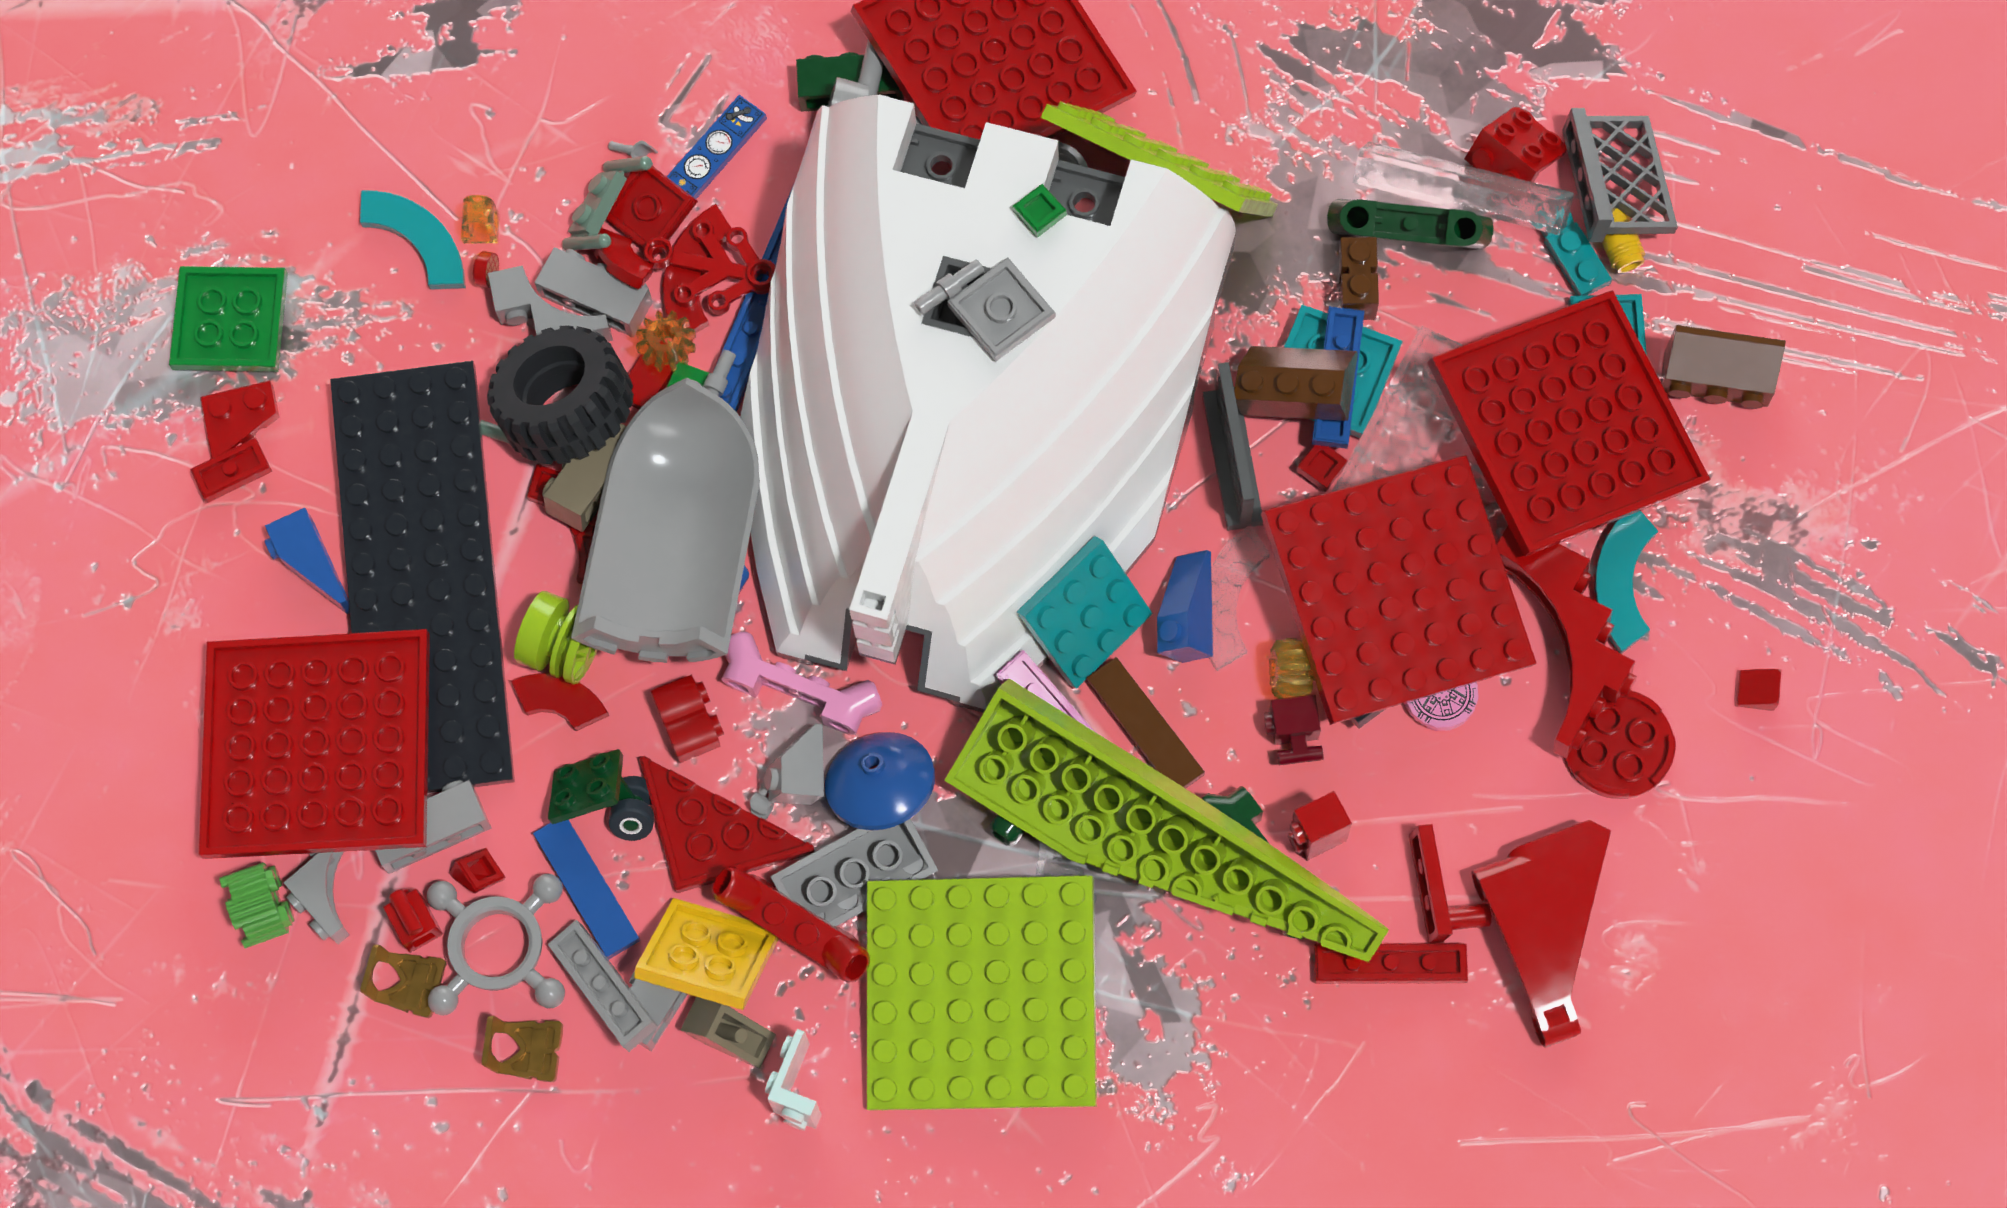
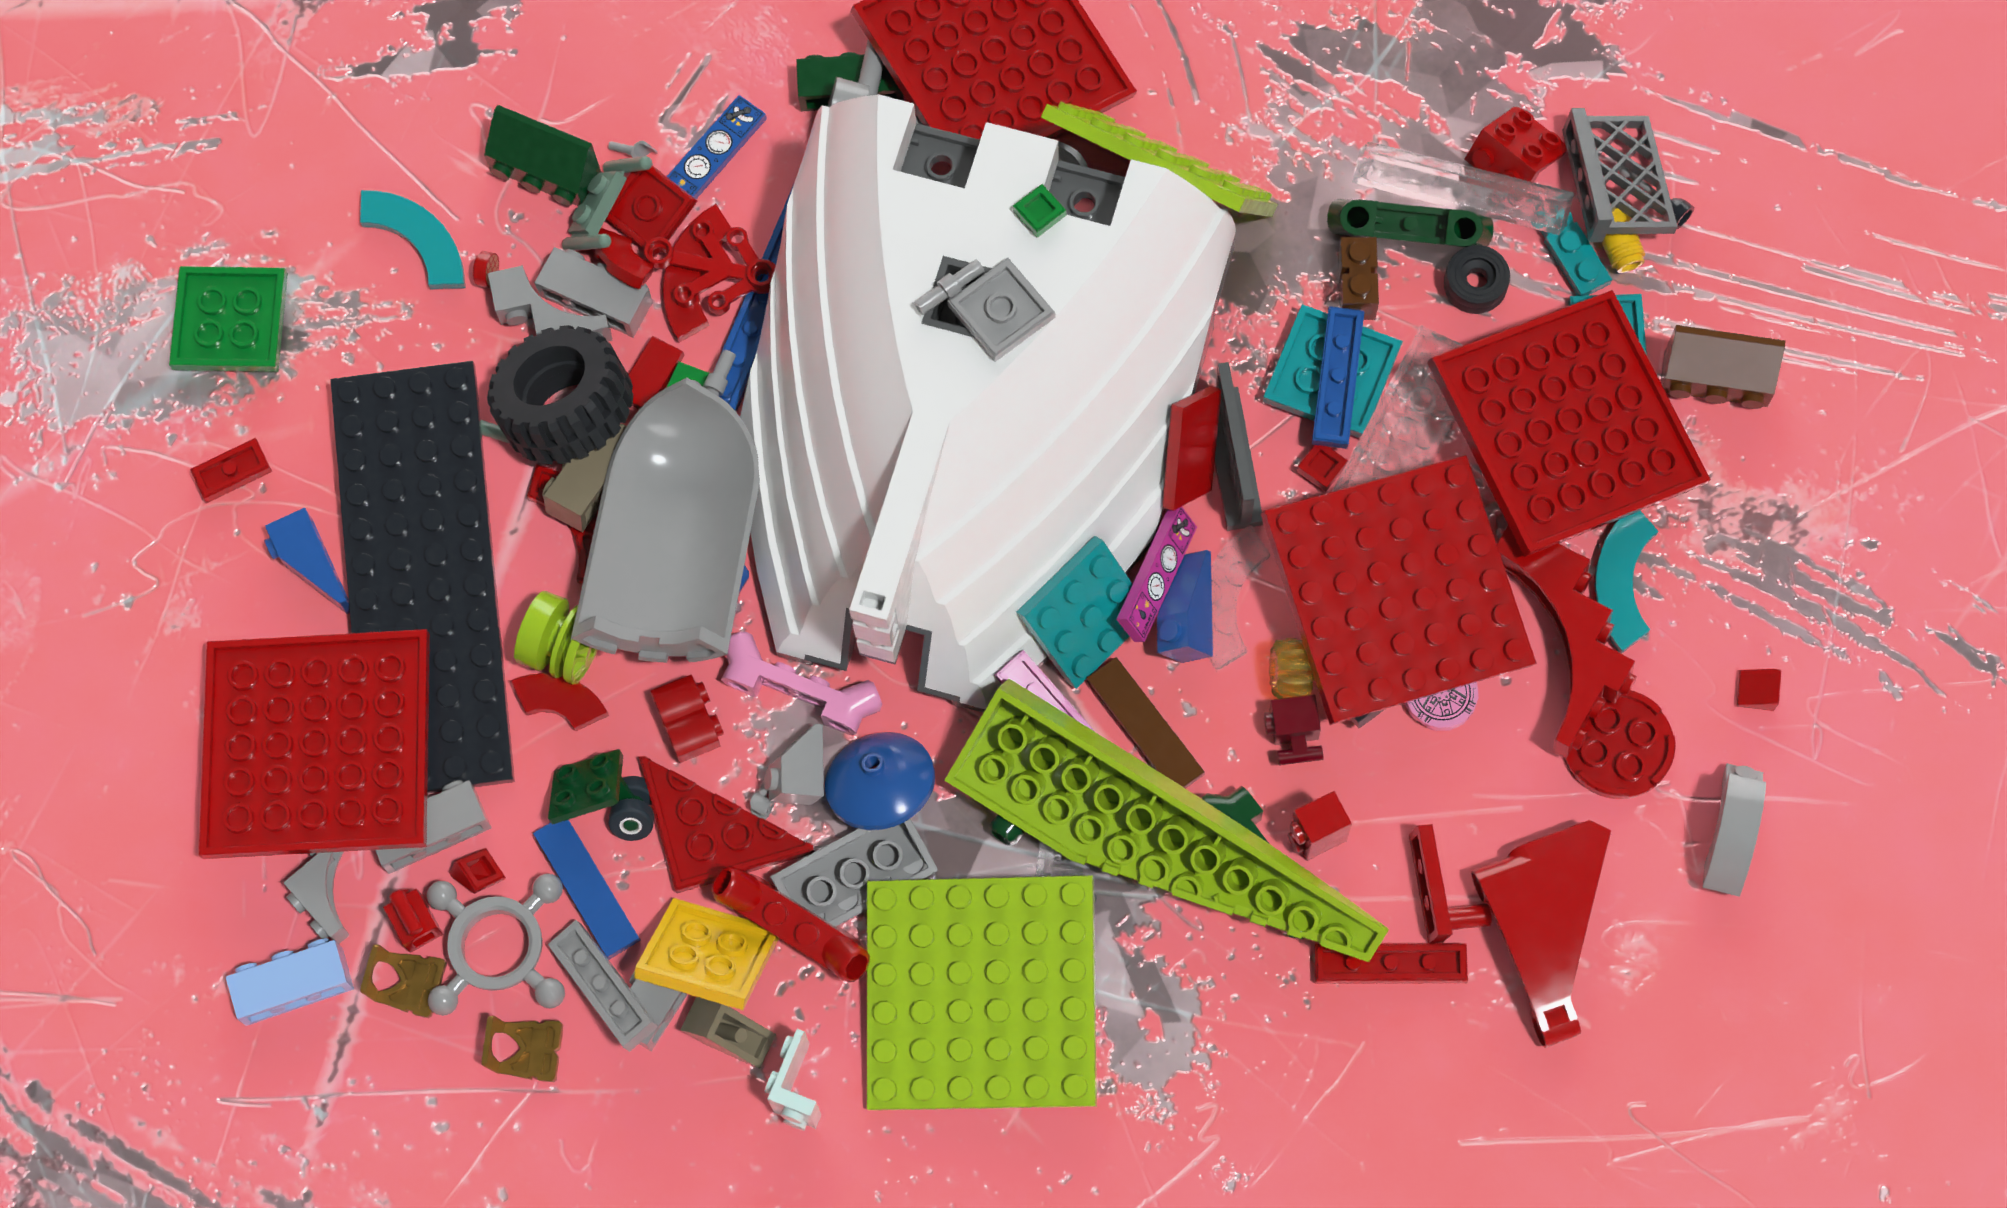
red wing [200,380,280,458] -> none
bright green brick [219,862,295,949] -> none
clear yellow leg [461,195,500,244] -> none
clear yellow gear [636,310,696,372] -> none
reddish brown slope [1234,346,1358,421] -> none
none -> light blue brick [226,938,354,1026]
none -> dark green slope [484,104,601,206]
none -> dark pink tile [1117,507,1197,642]
none -> red tile [1162,386,1221,511]
none -> black tyre [1444,245,1510,314]
none -> black hinge [1619,166,1695,229]
none -> light grey arch [1702,763,1766,897]

